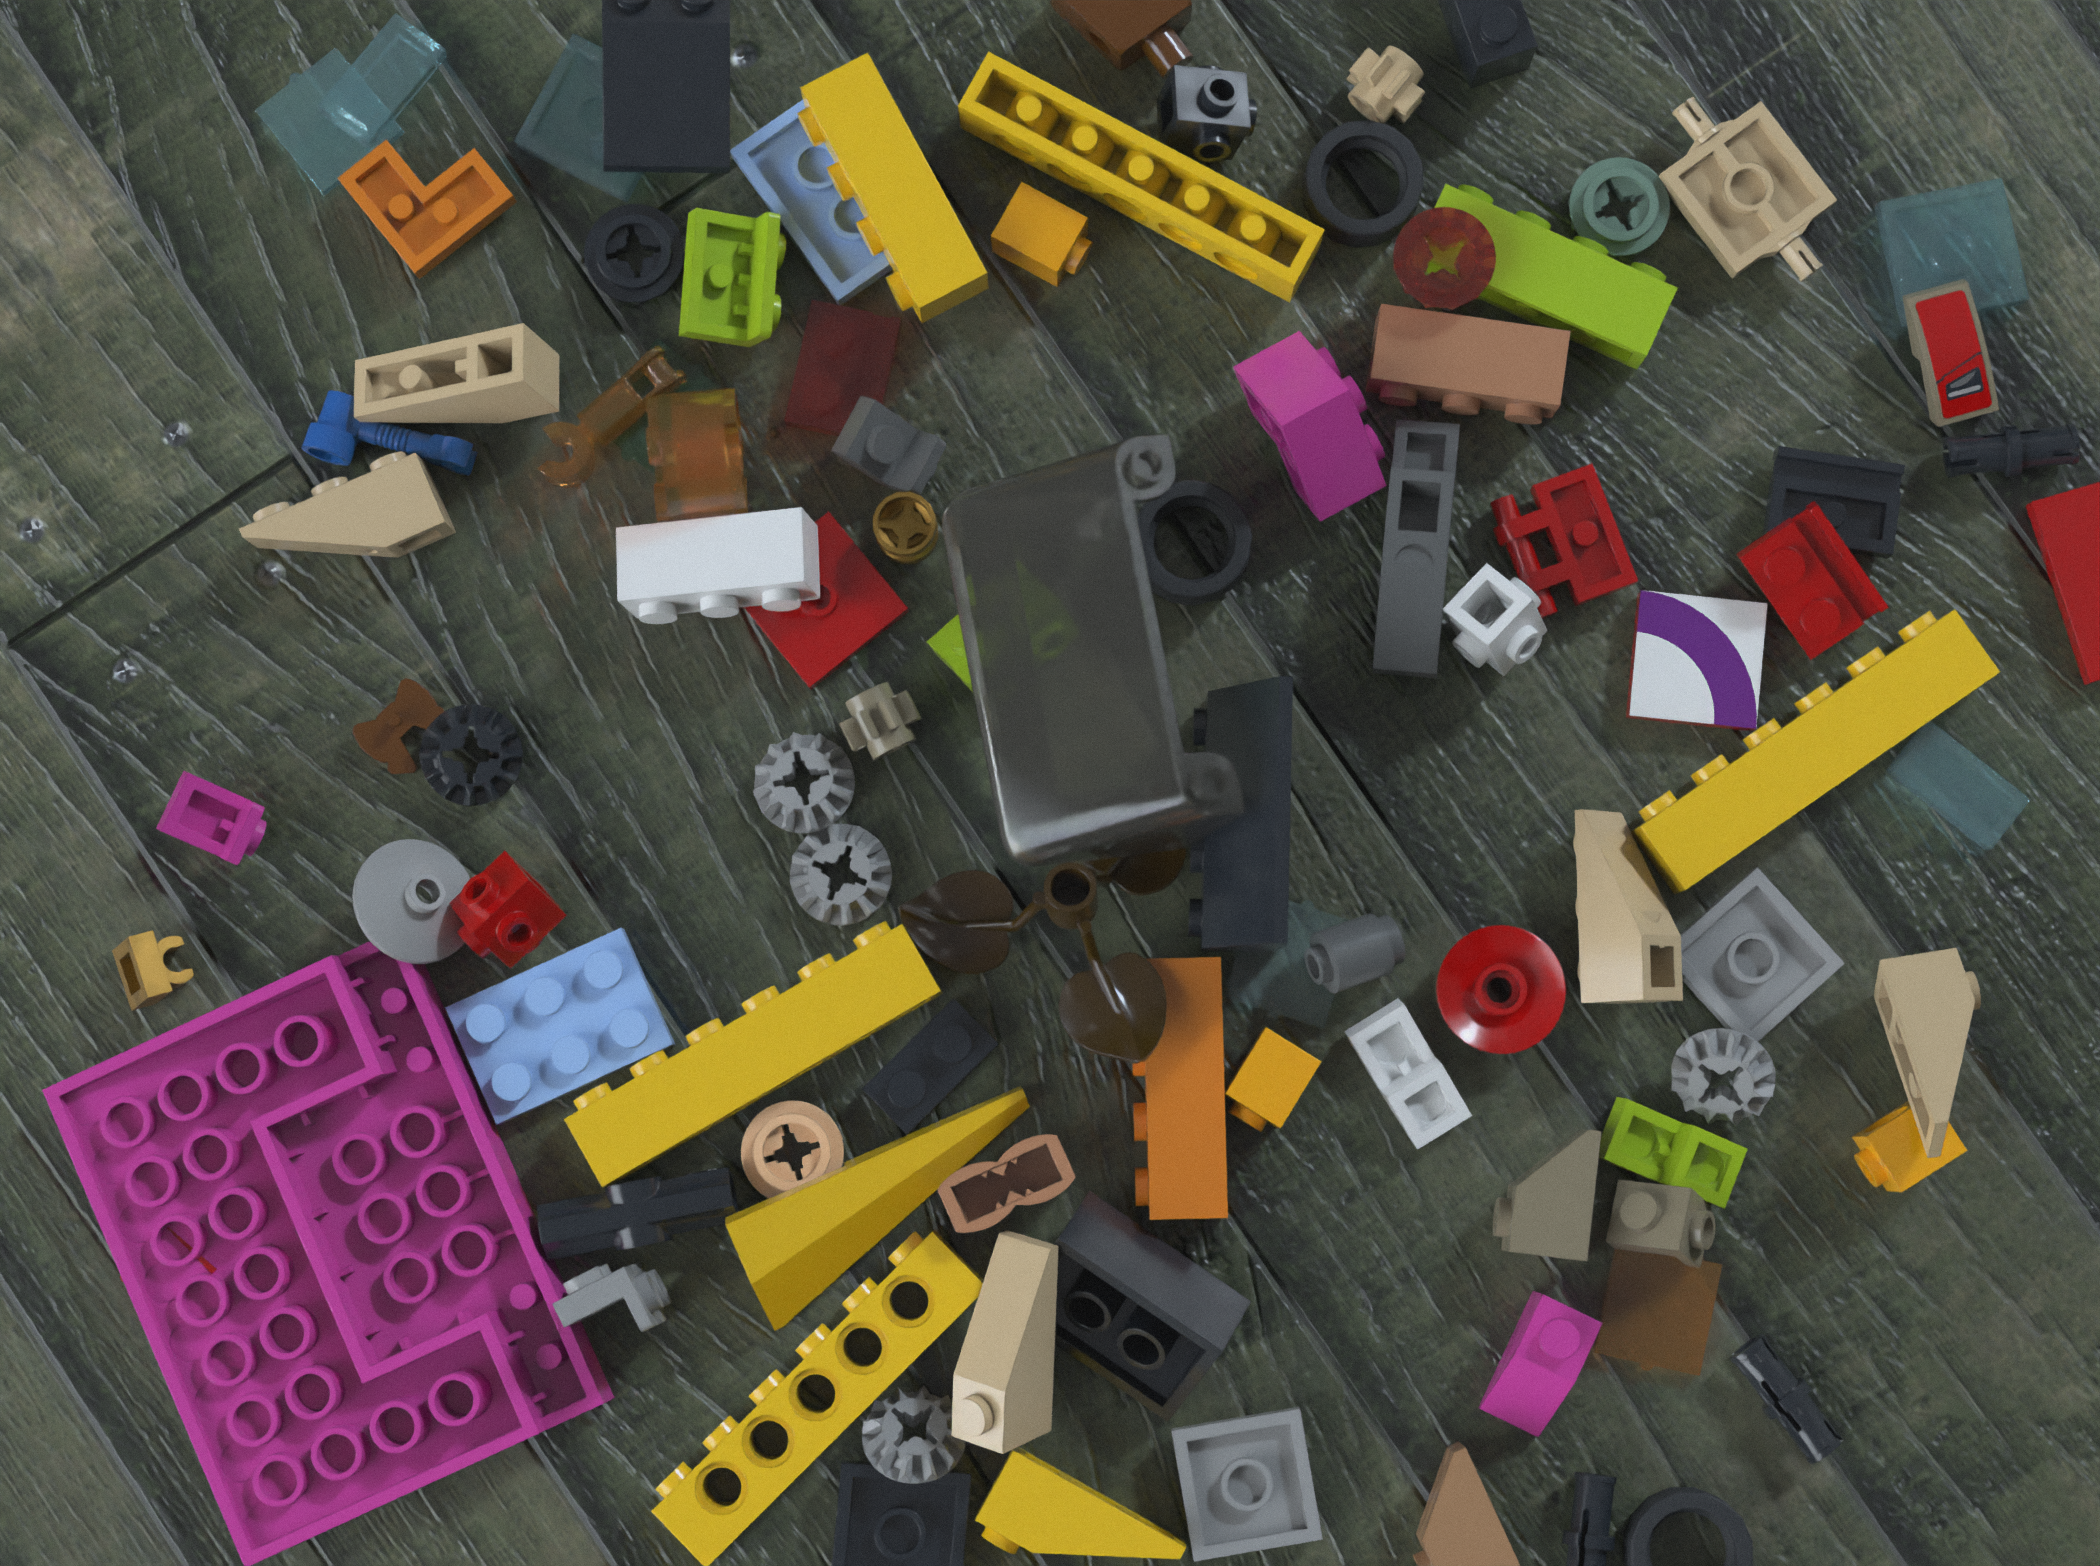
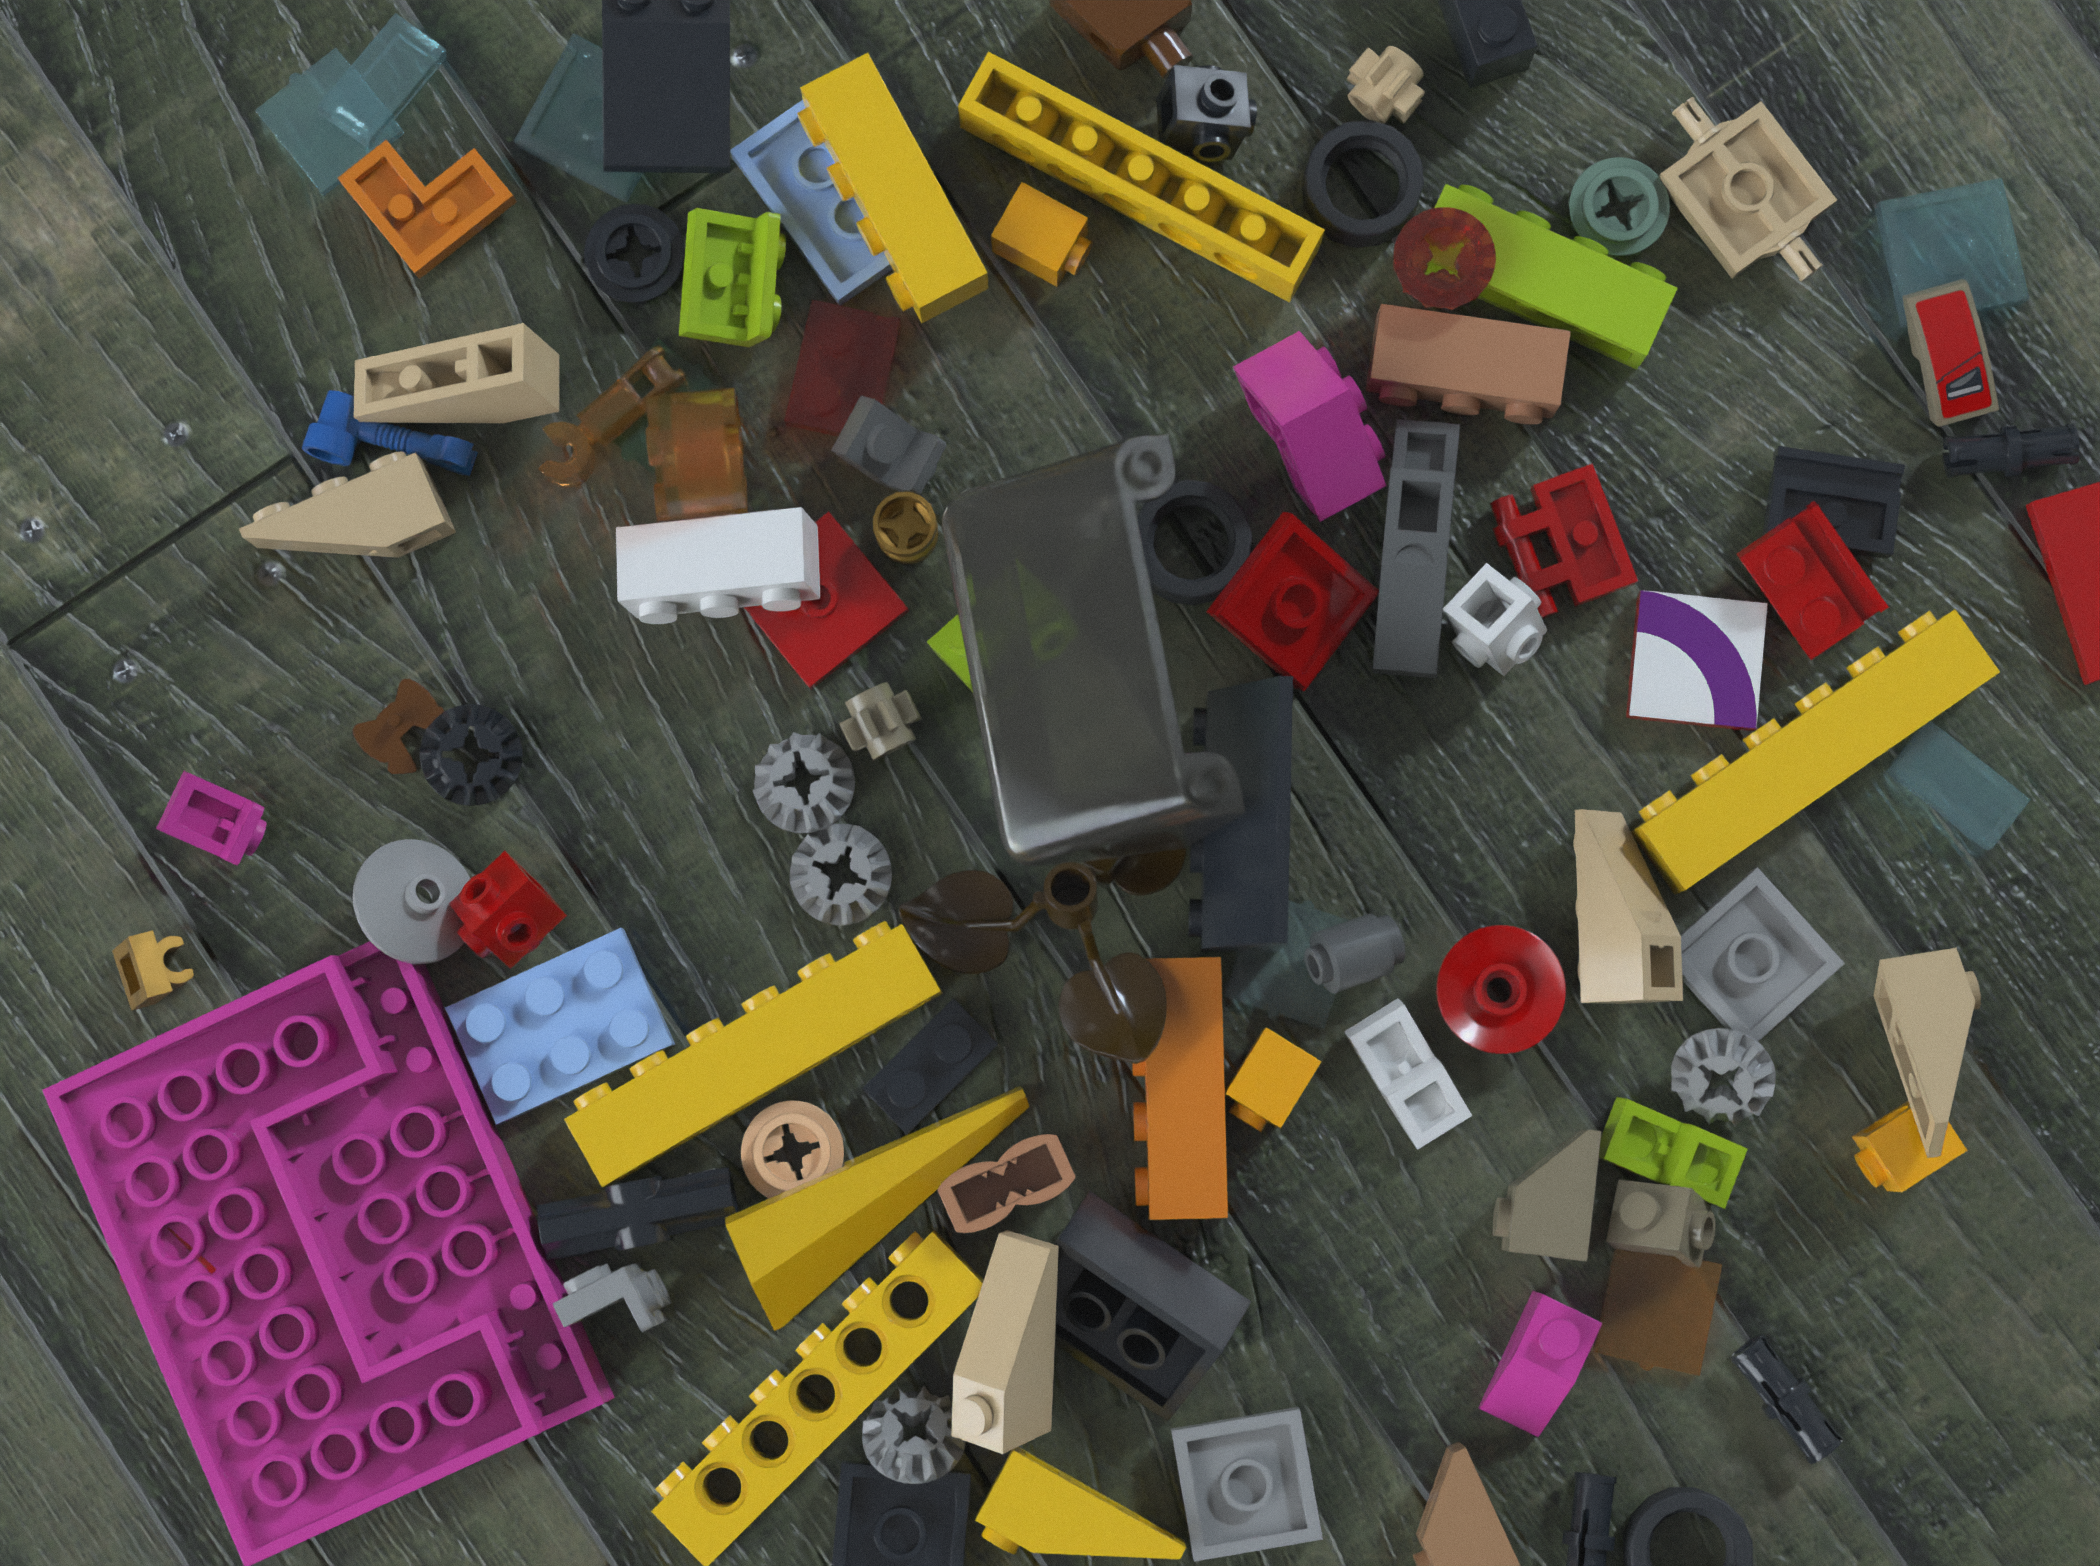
none -> red tile [1206,511,1379,691]

